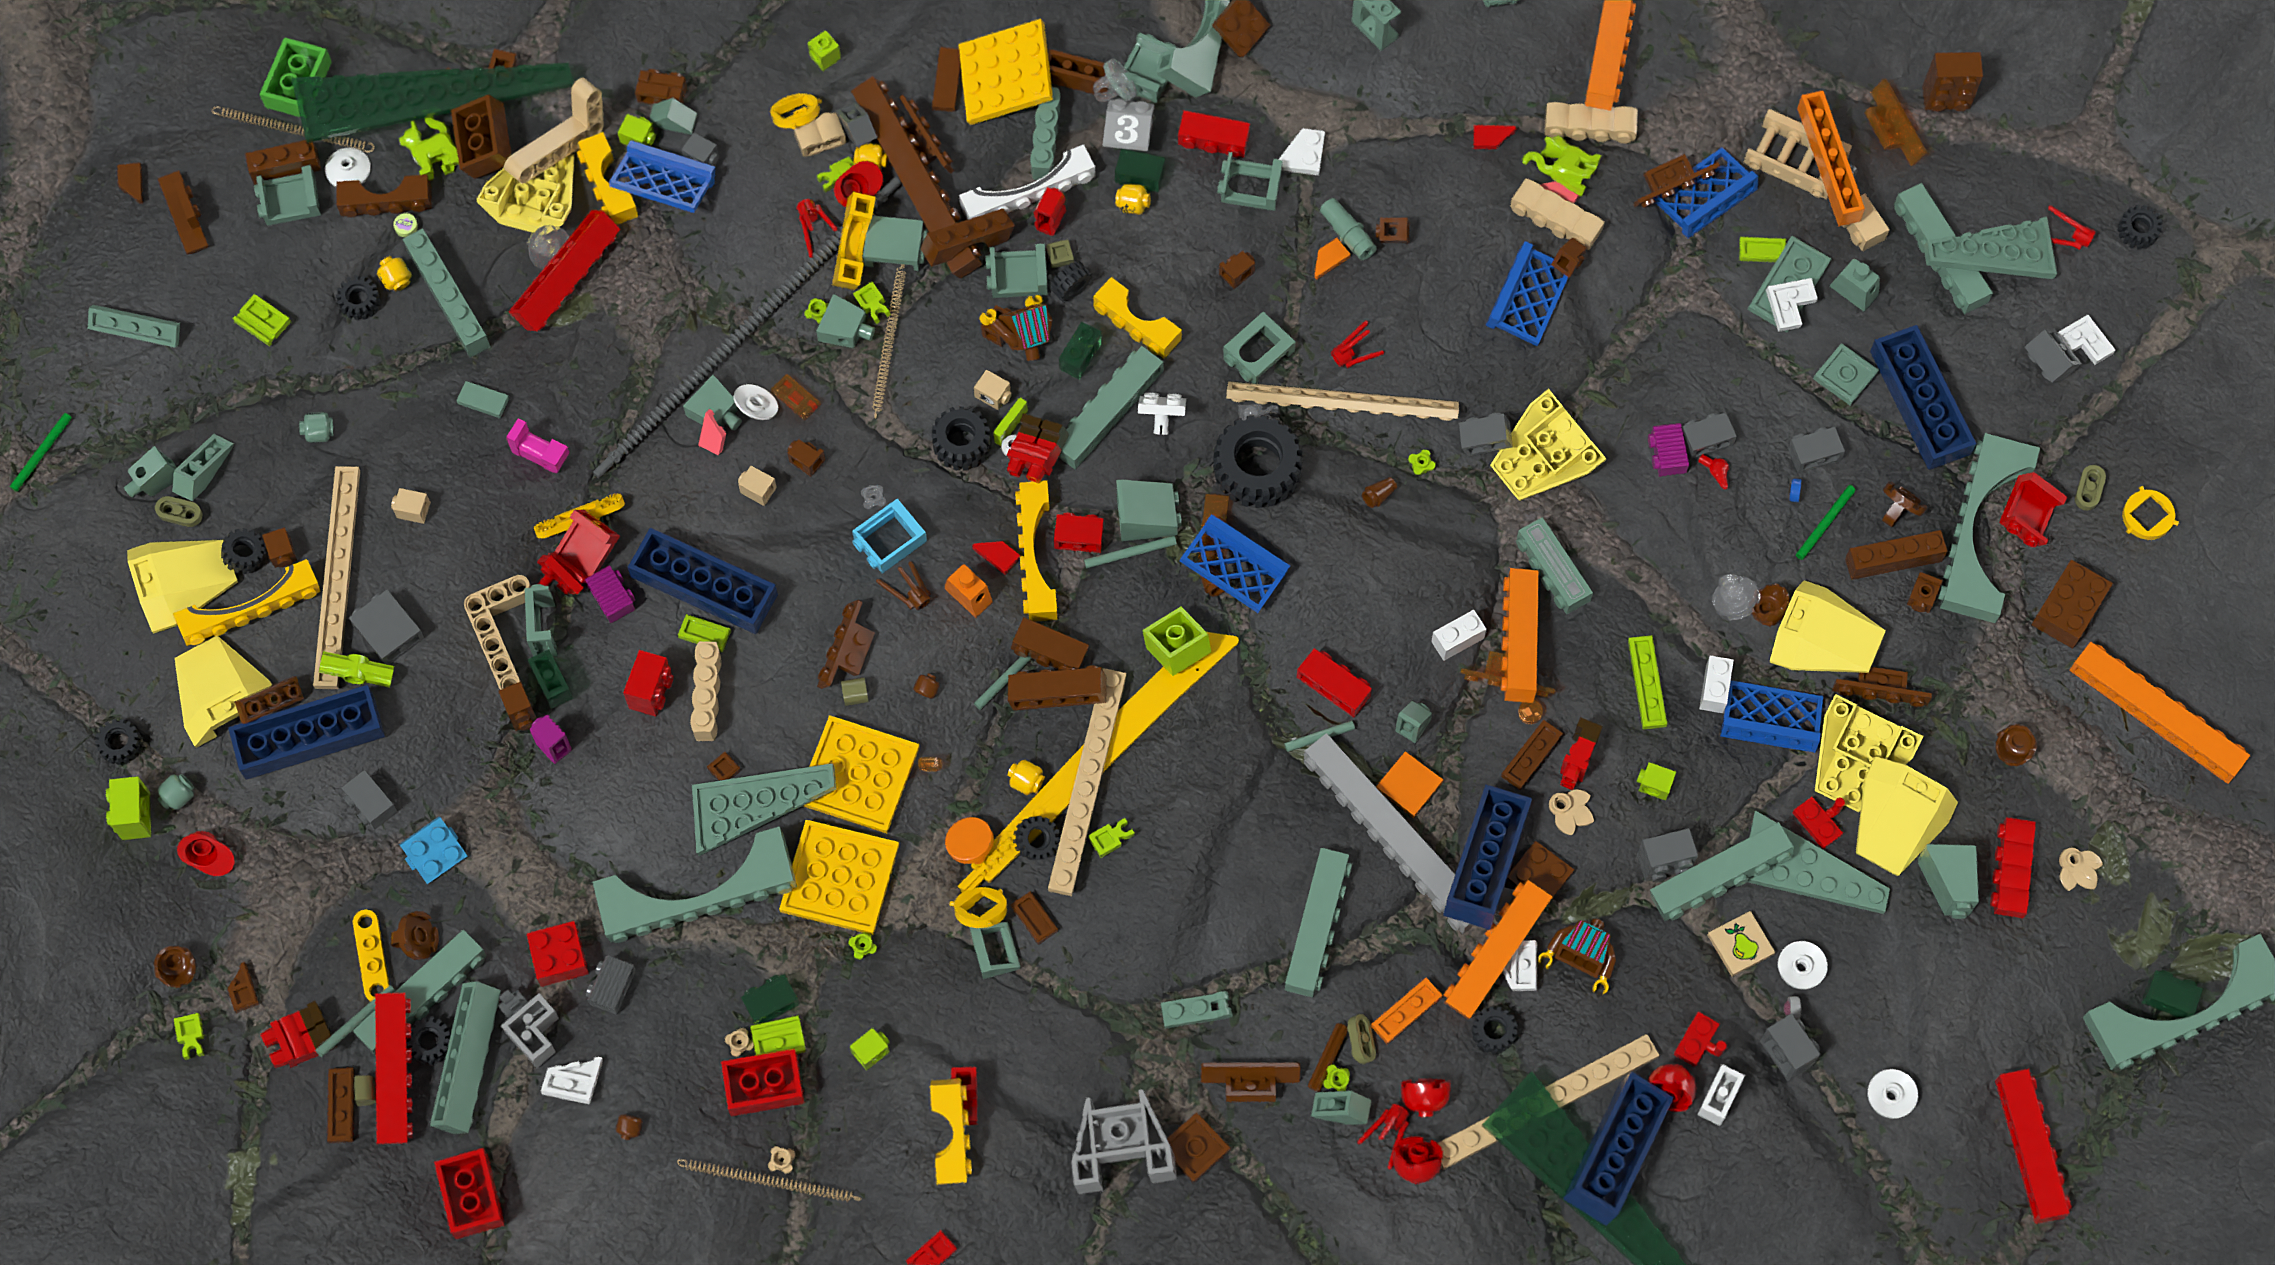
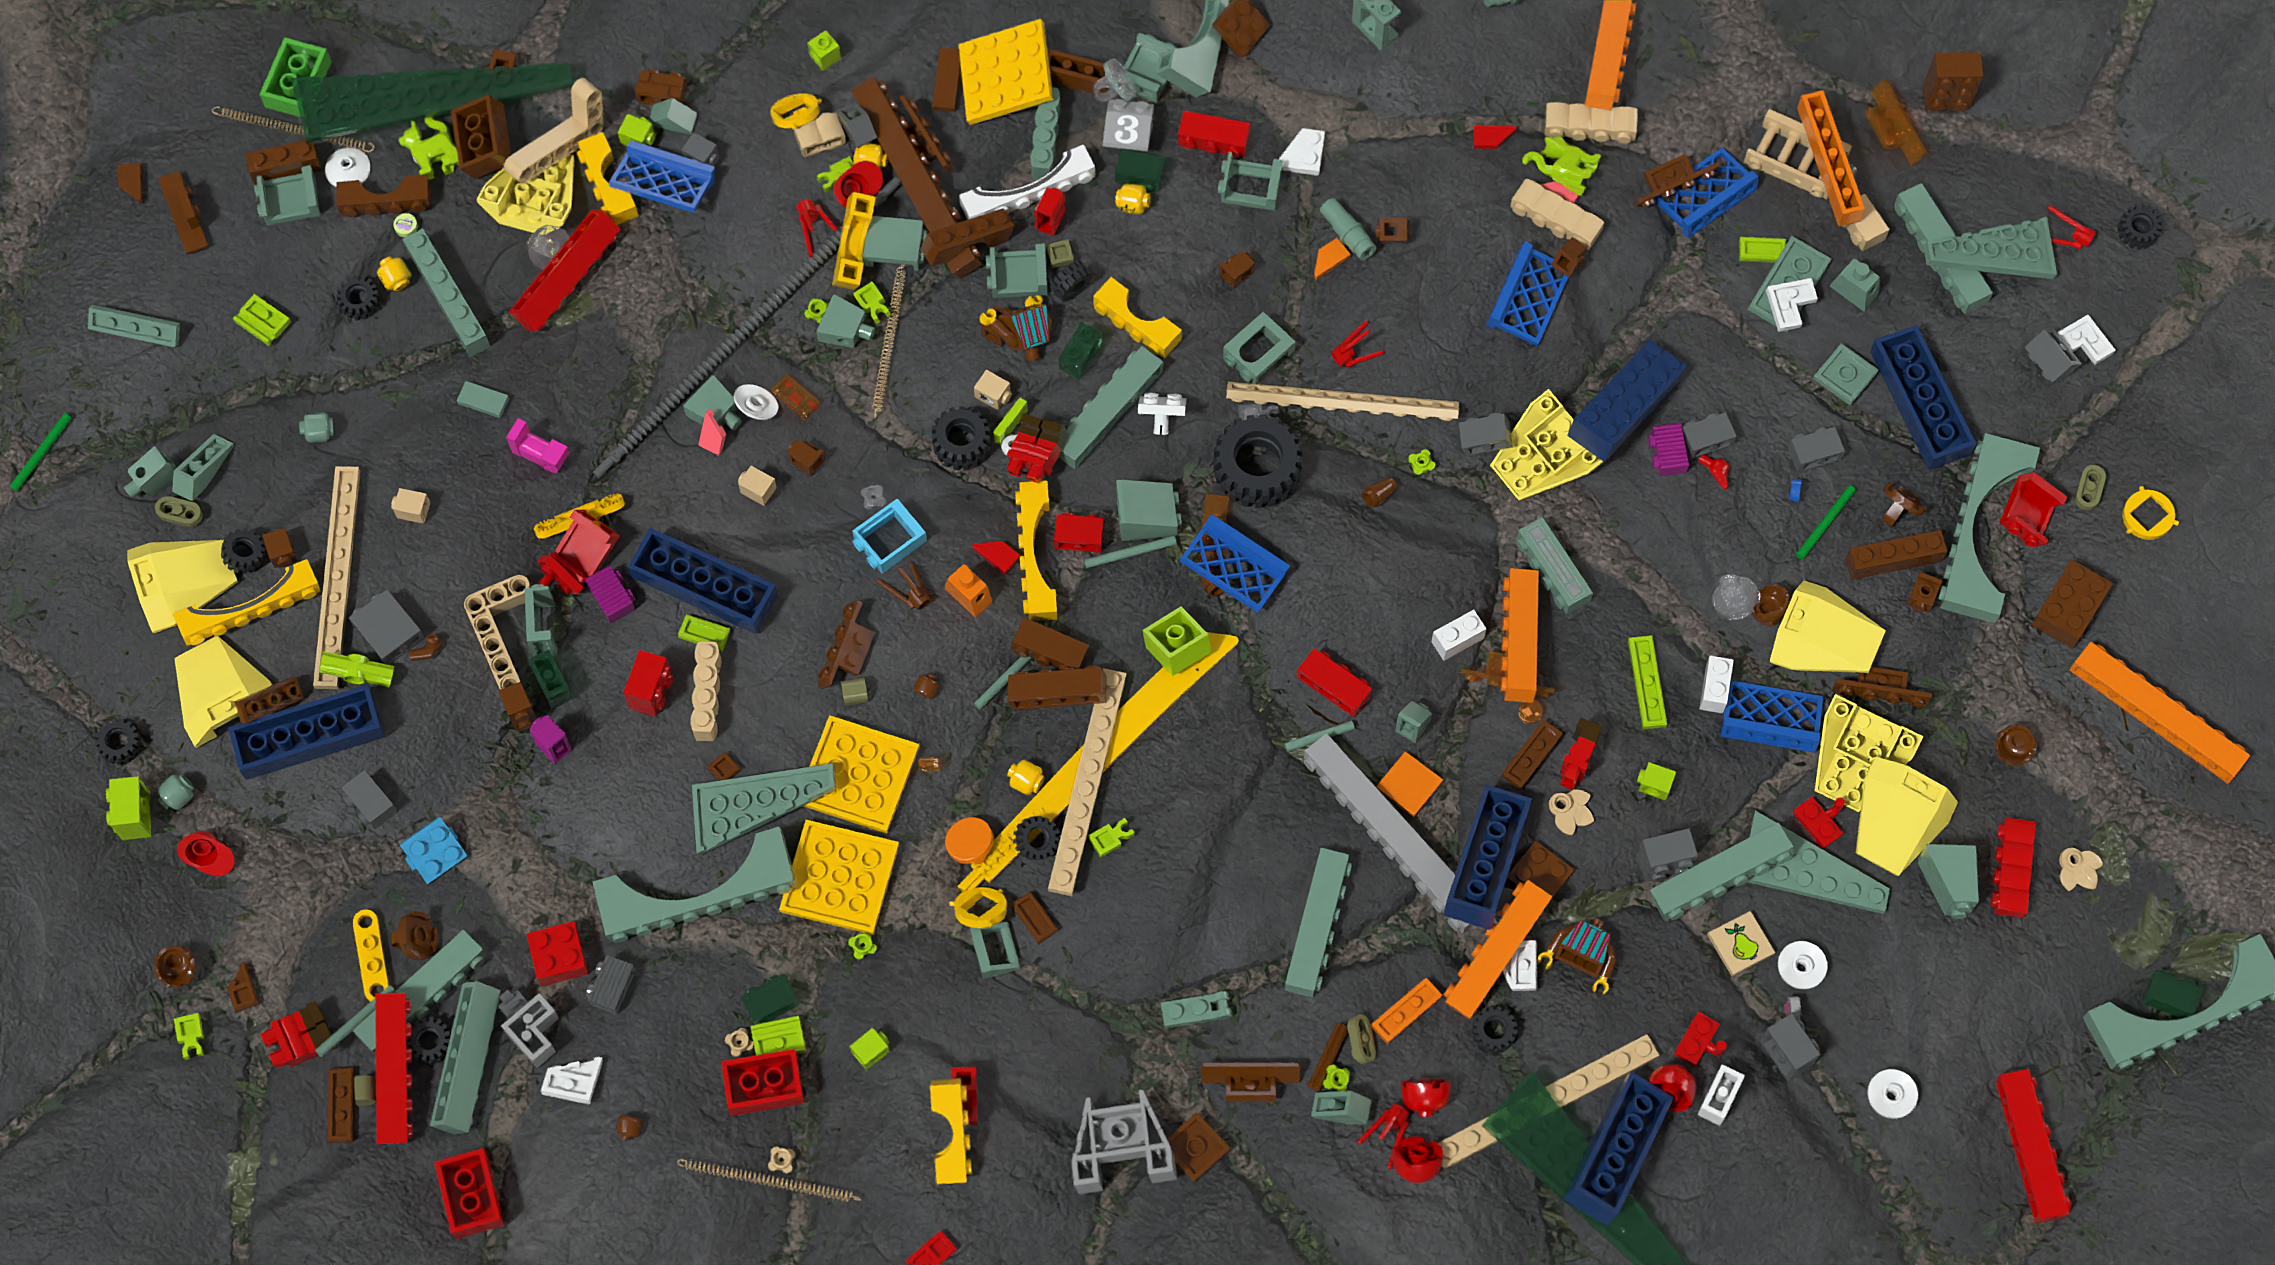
none -> reddish brown arm [410,634,442,661]
none -> dark blue brick [1567,340,1687,462]

